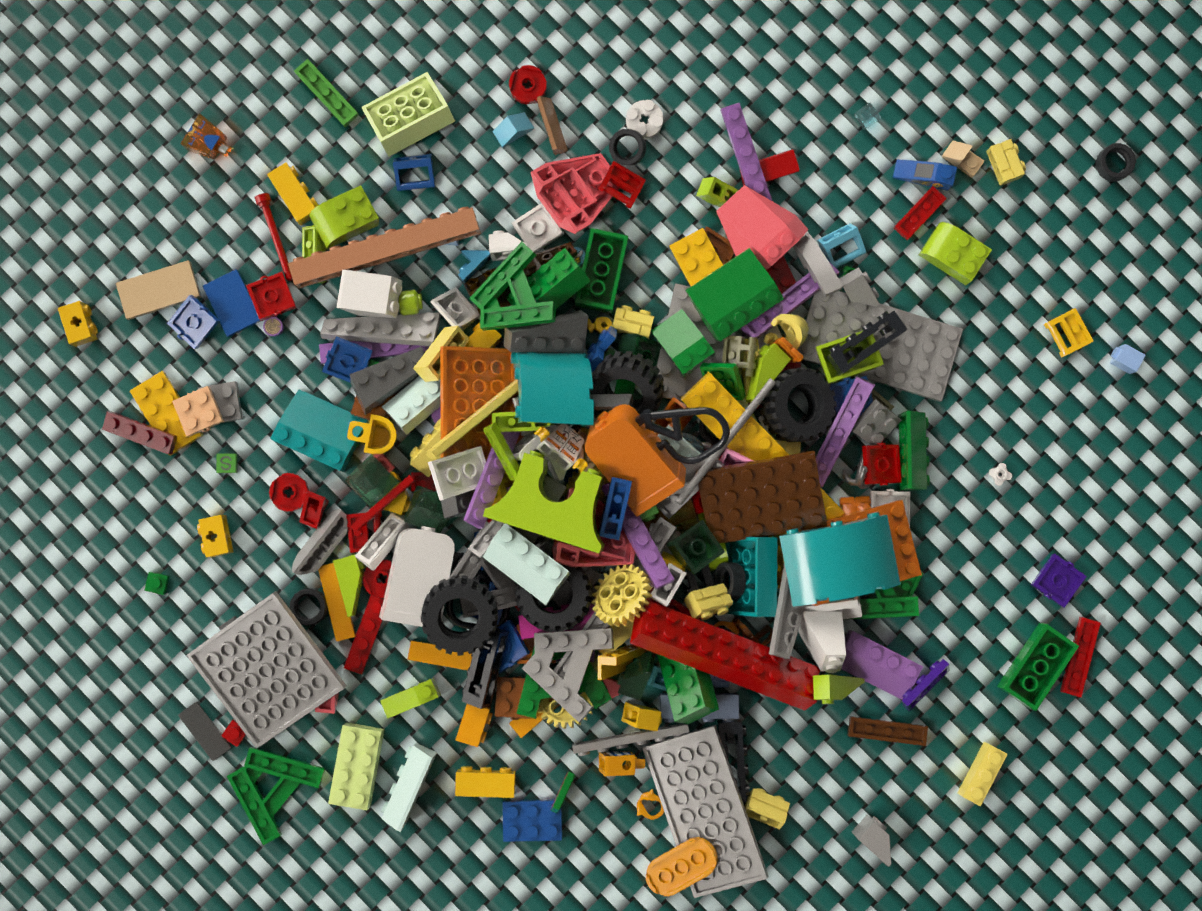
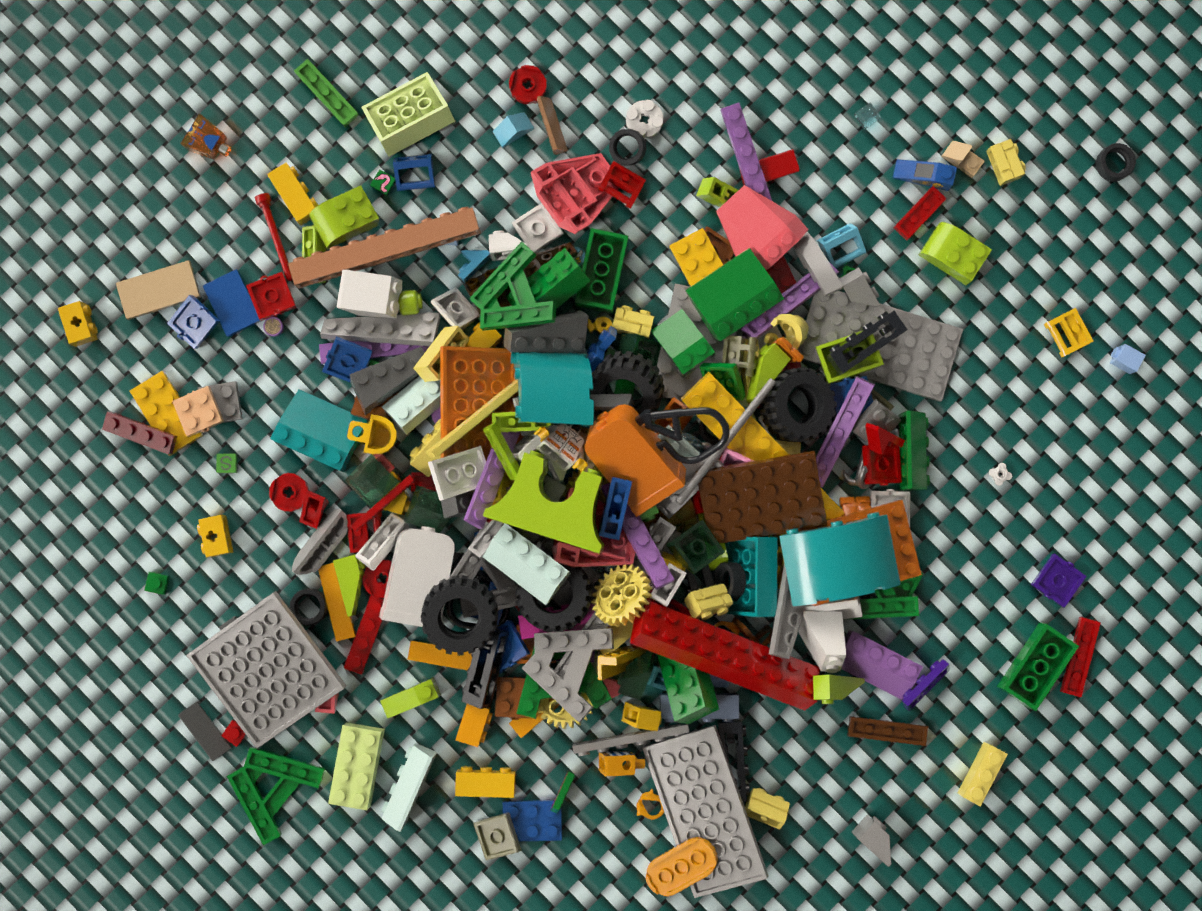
none -> green tile [370,169,396,196]
none -> tile [473,812,521,860]
none -> red slope [865,423,905,454]

